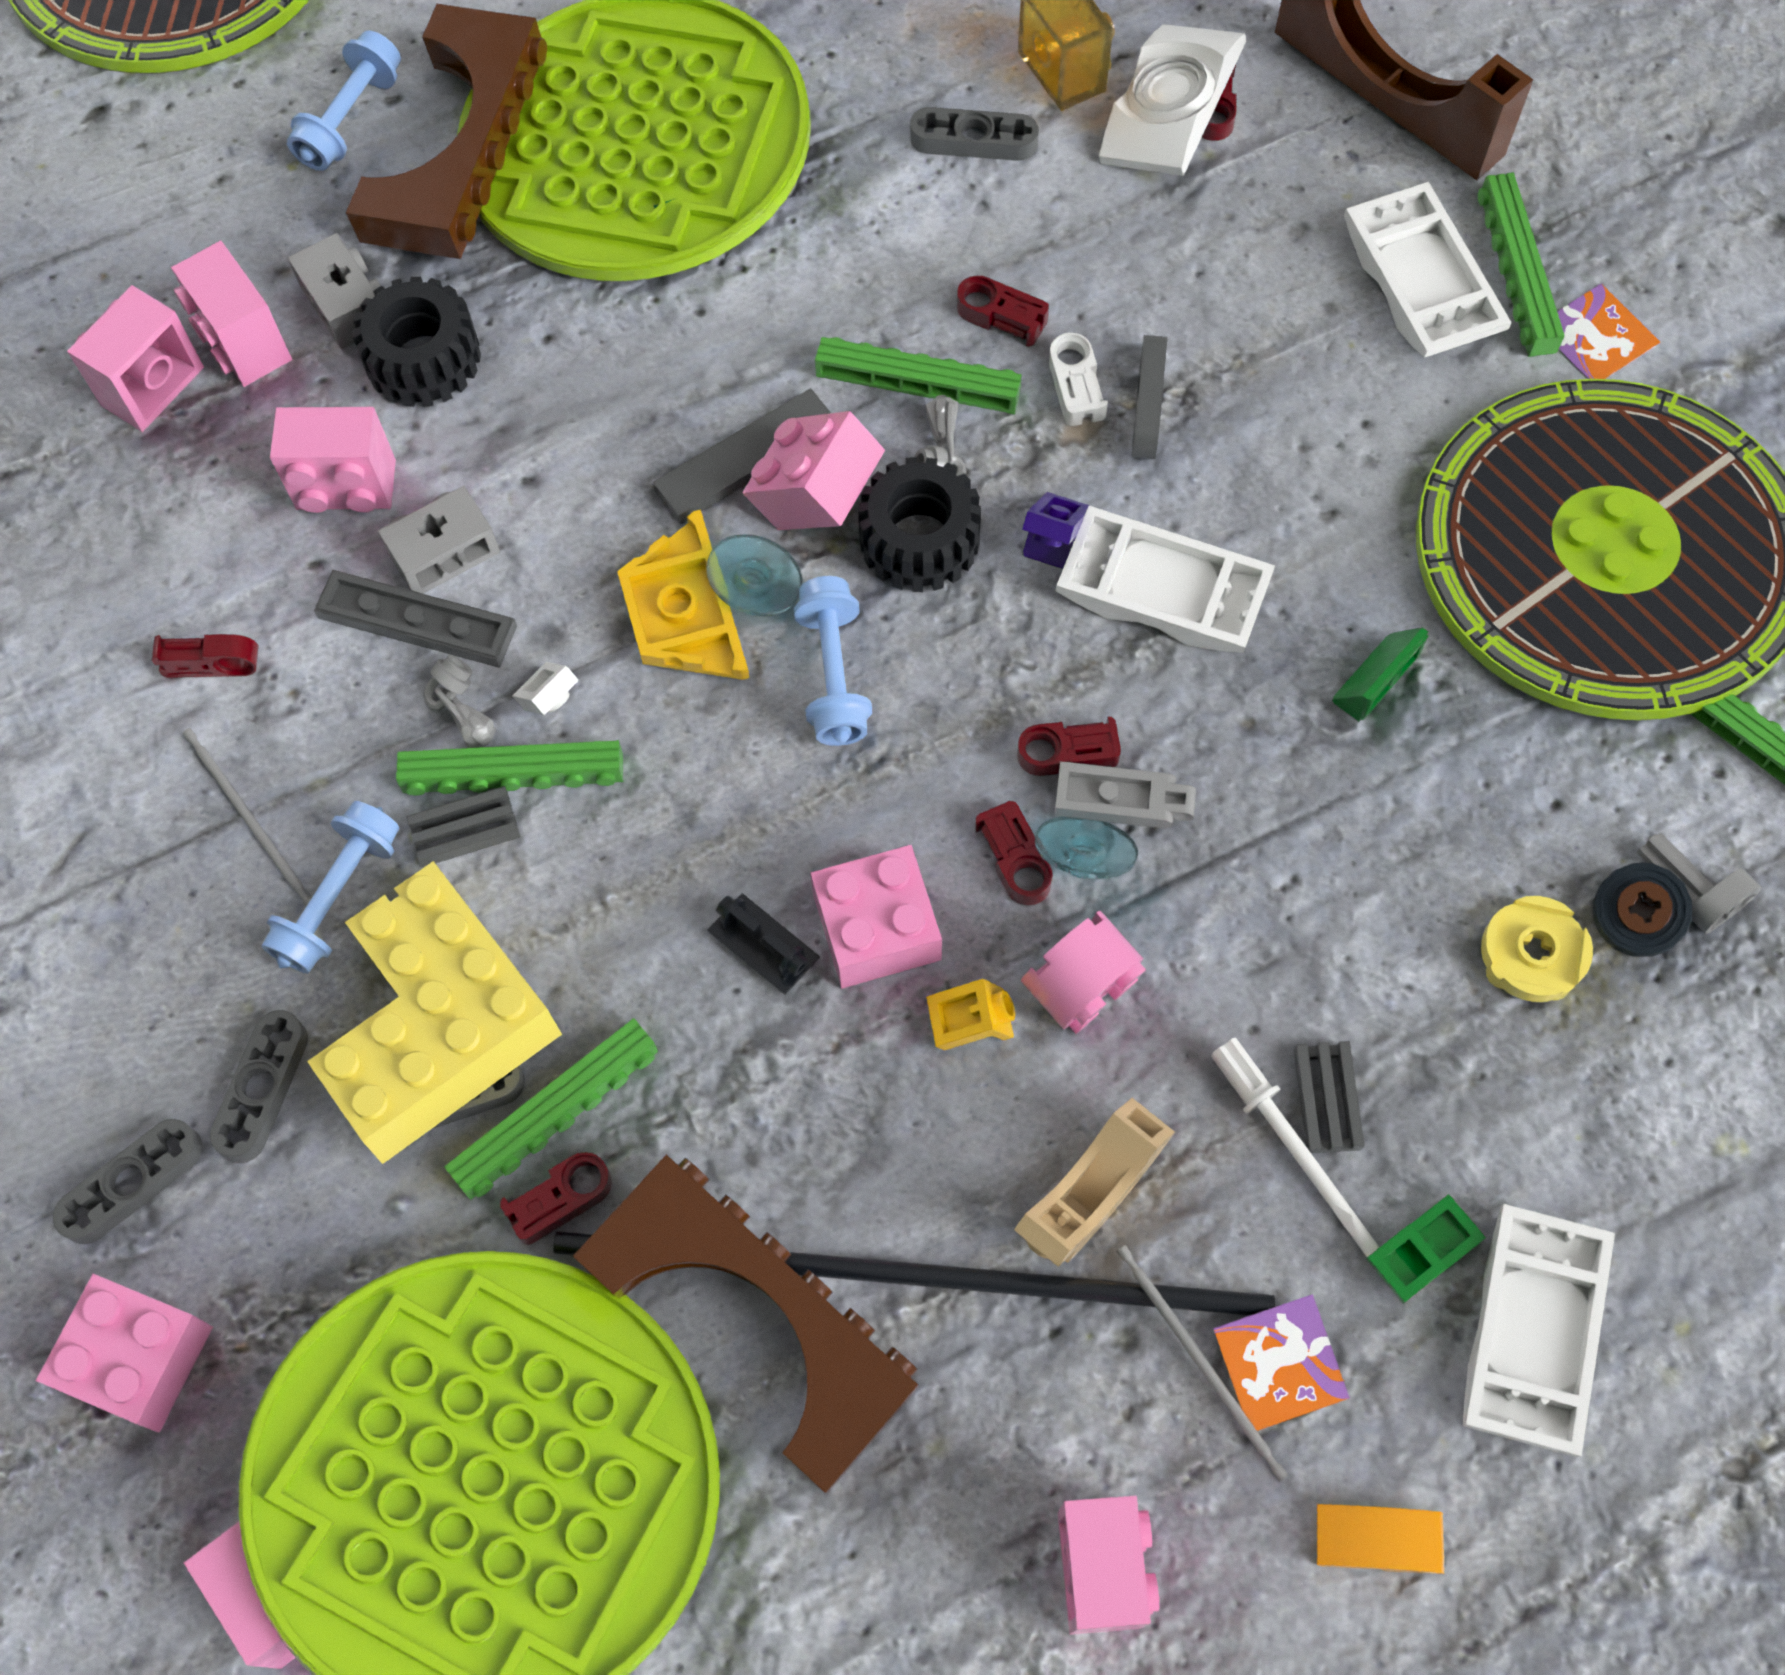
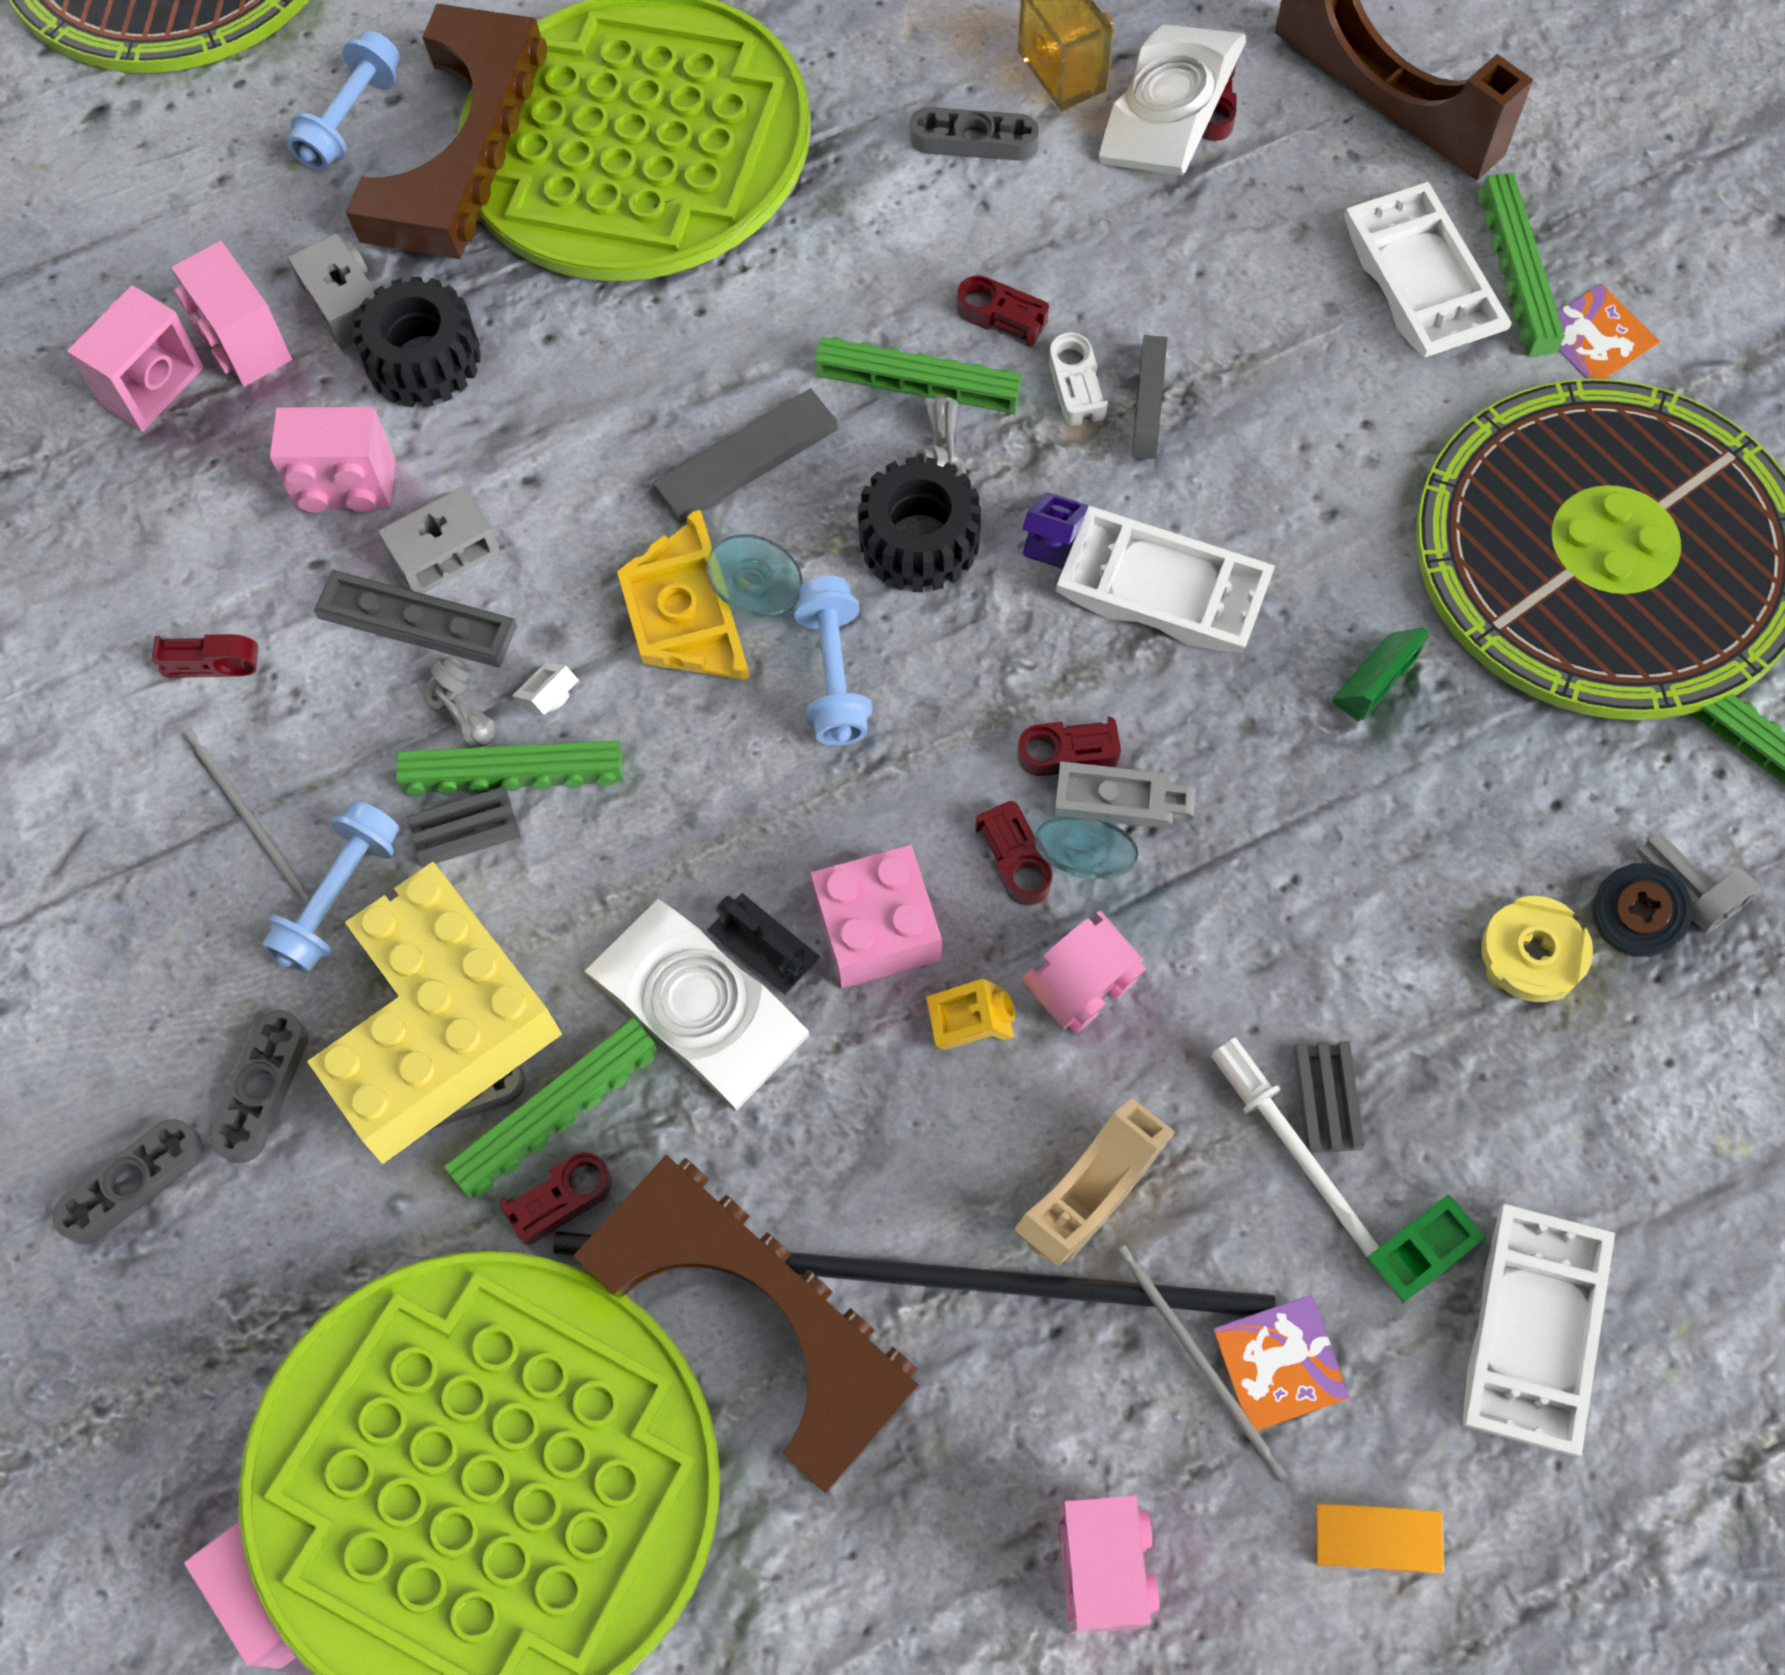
bright pink brick [36,1274,213,1433] -> none
bright pink brick [742,411,885,530] -> none
none -> white slope [584,899,809,1111]

